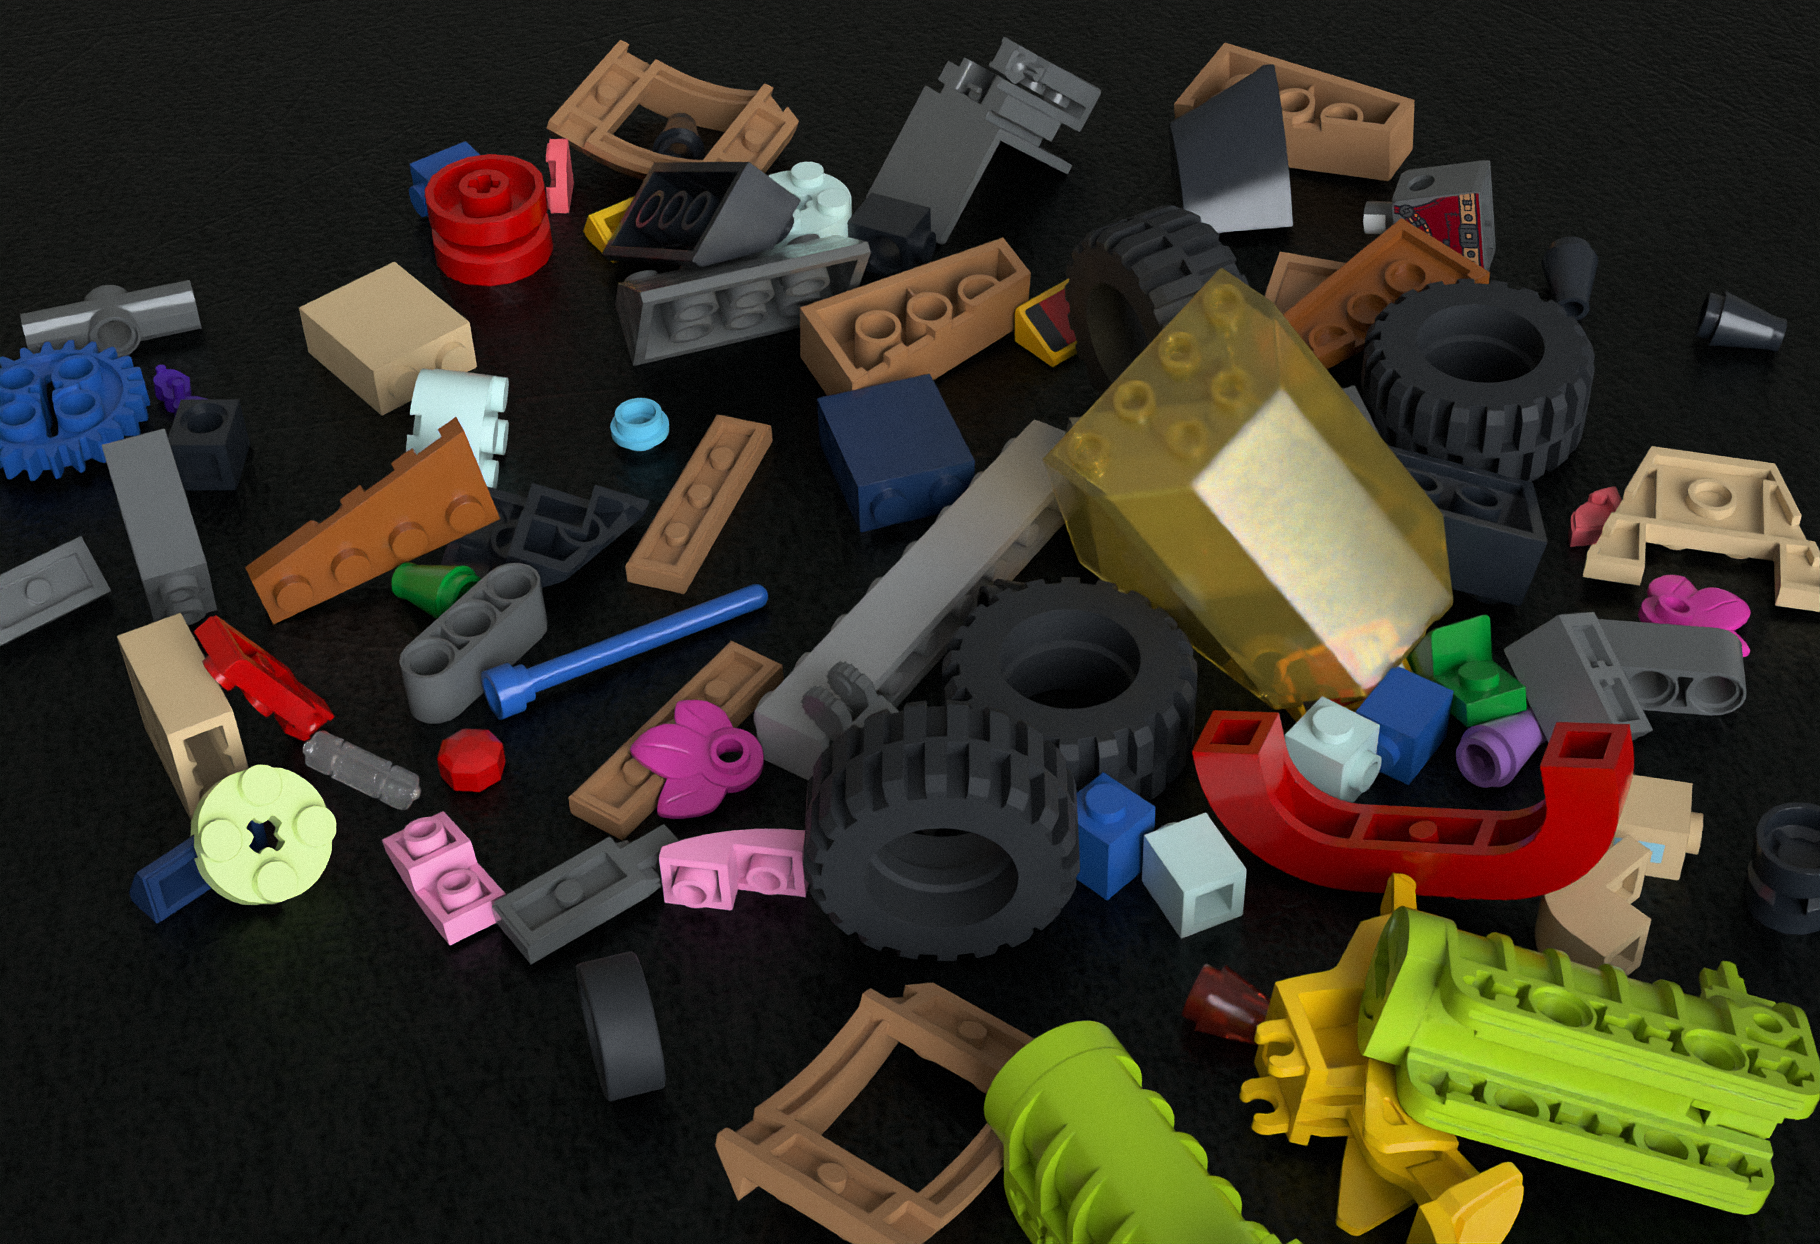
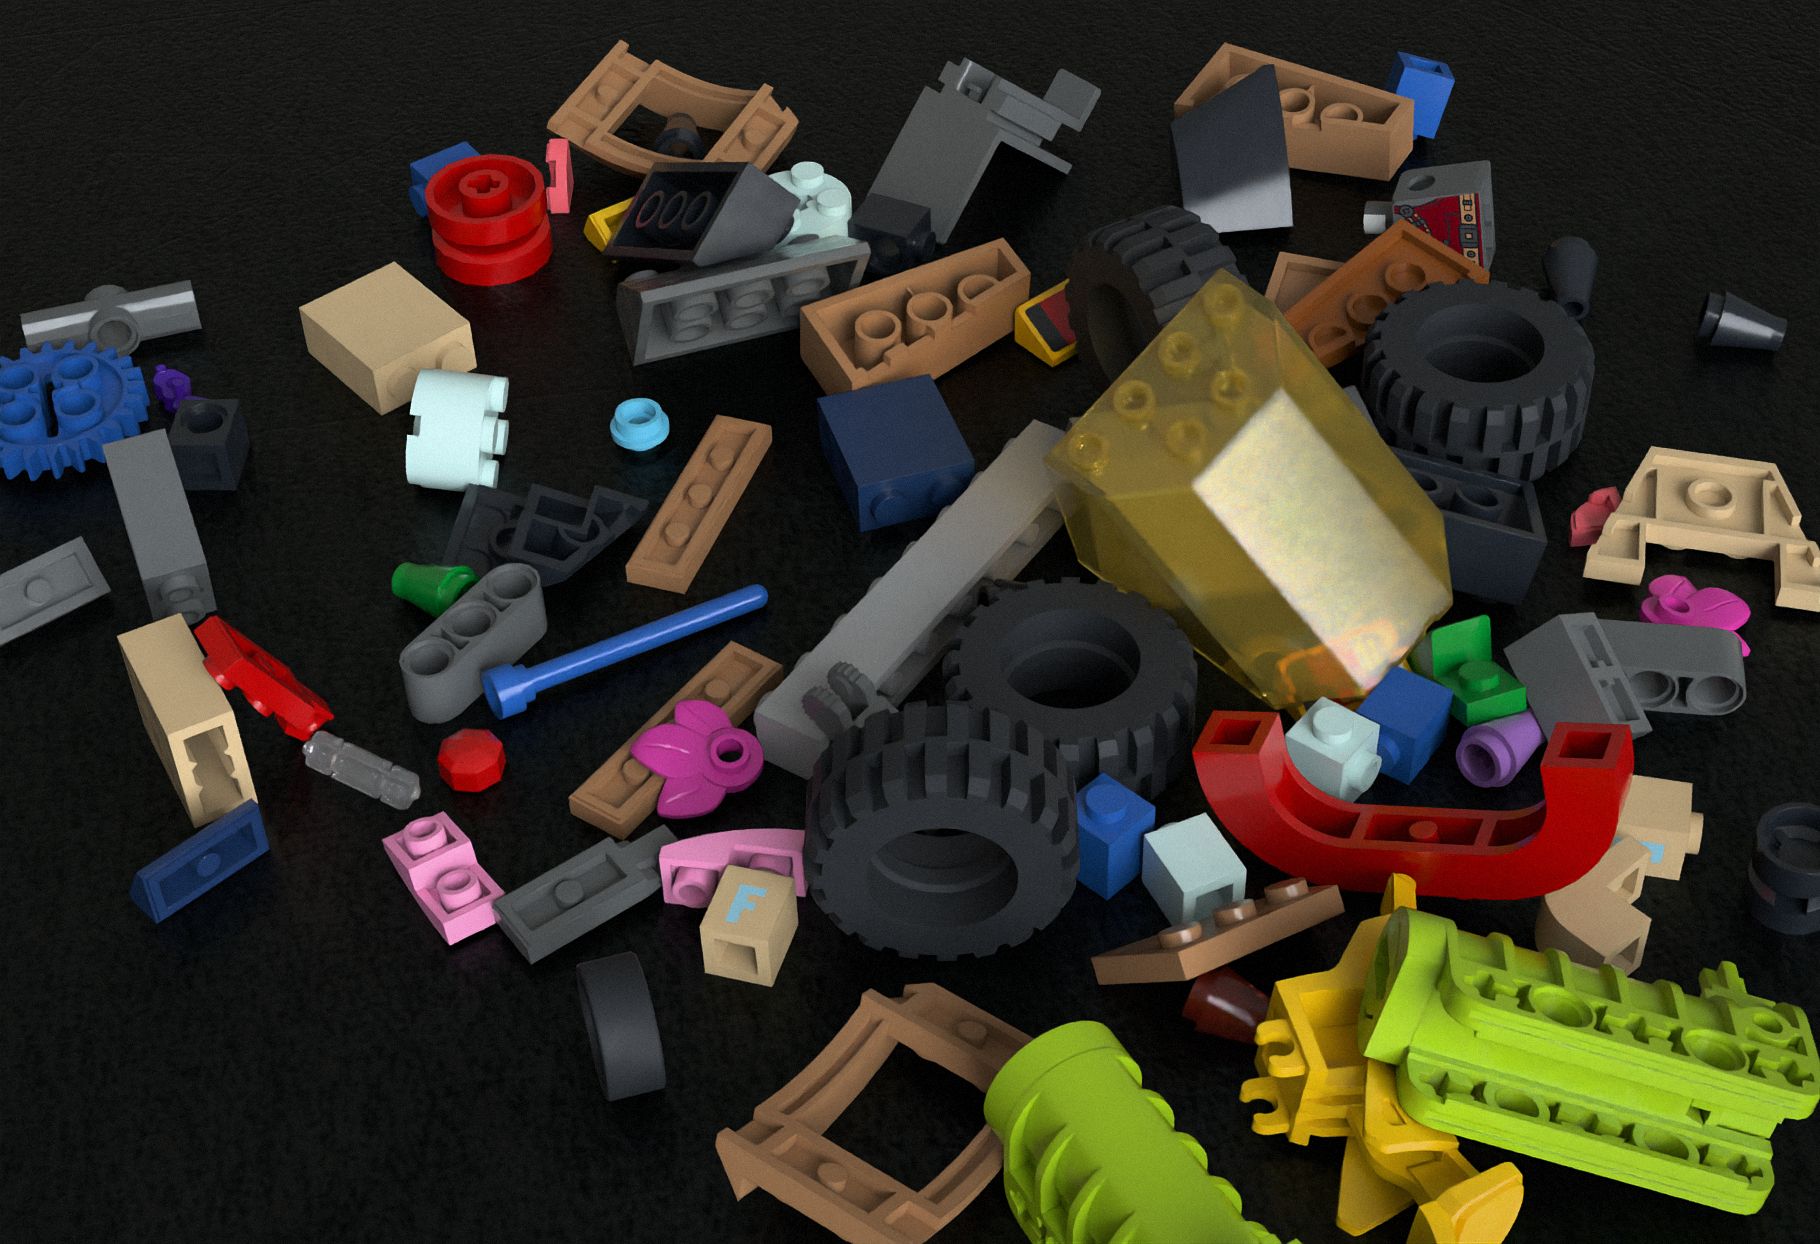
yellowish green plate [191,765,337,905] -> none
dark orange wing [245,417,500,624] -> none
dark grey hinge [988,37,1098,109] -> none
none -> tan brick [700,864,798,987]
none -> medium nougat wing [1091,877,1345,985]
none -> blue brick [1384,51,1455,140]

